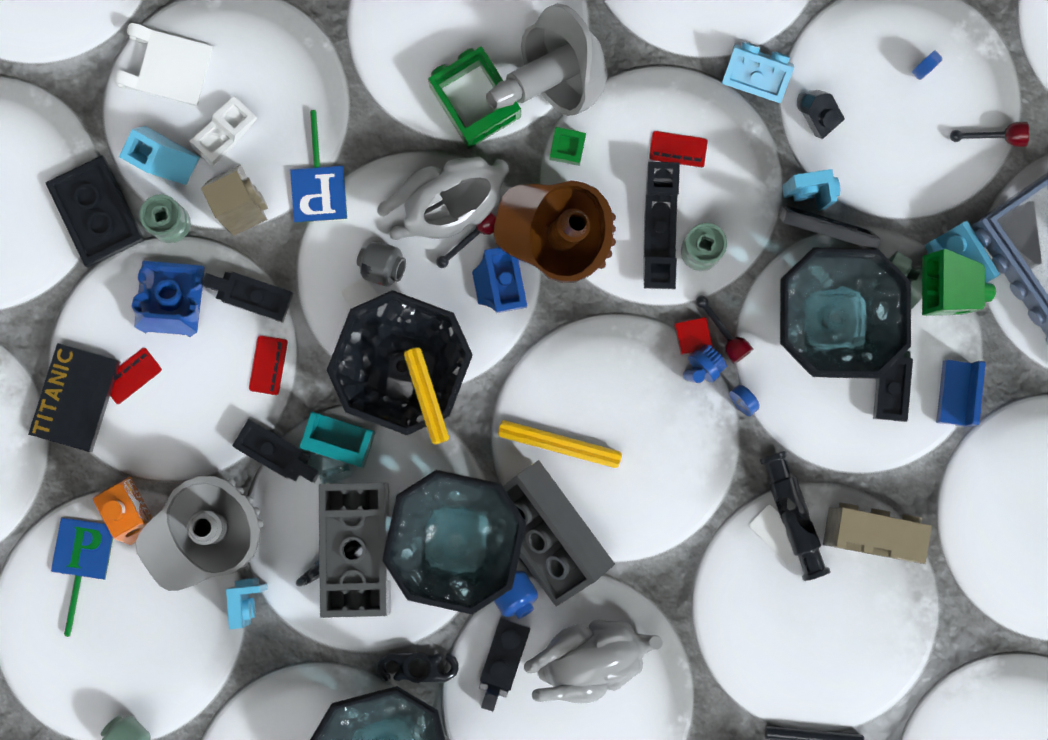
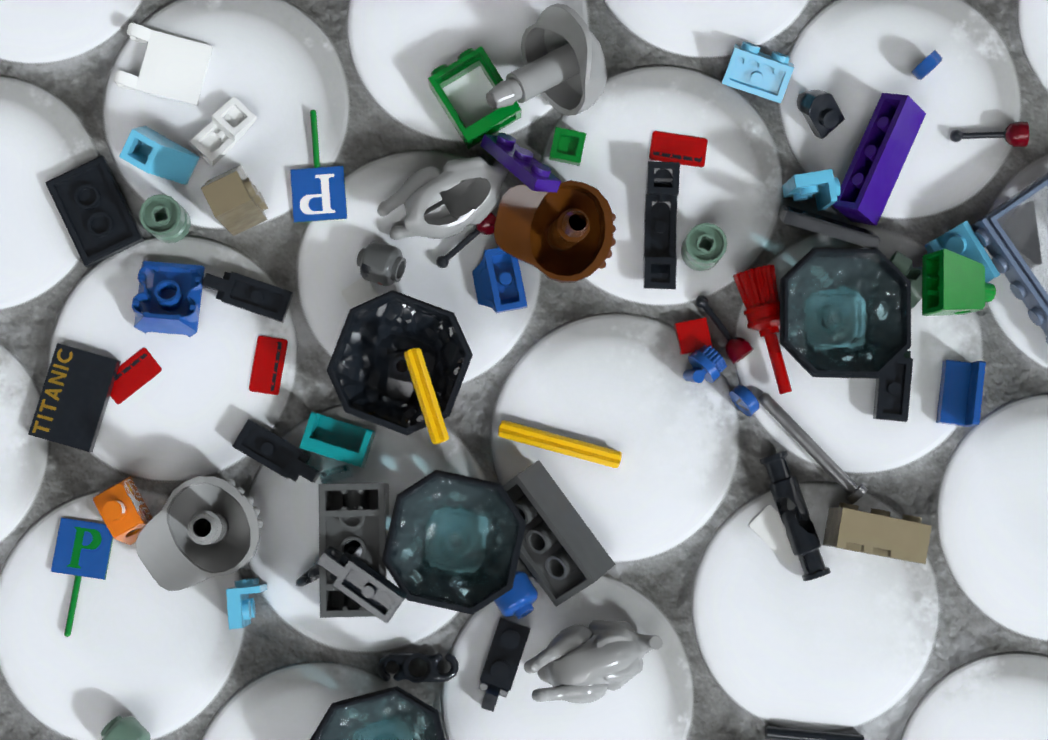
none -> hinge [317,546,408,623]
none -> dark purple plate [480,133,561,193]
none -> red piece [733,264,792,395]
none -> flat silver bar [758,392,868,504]
none -> dark purple brick [833,93,926,226]

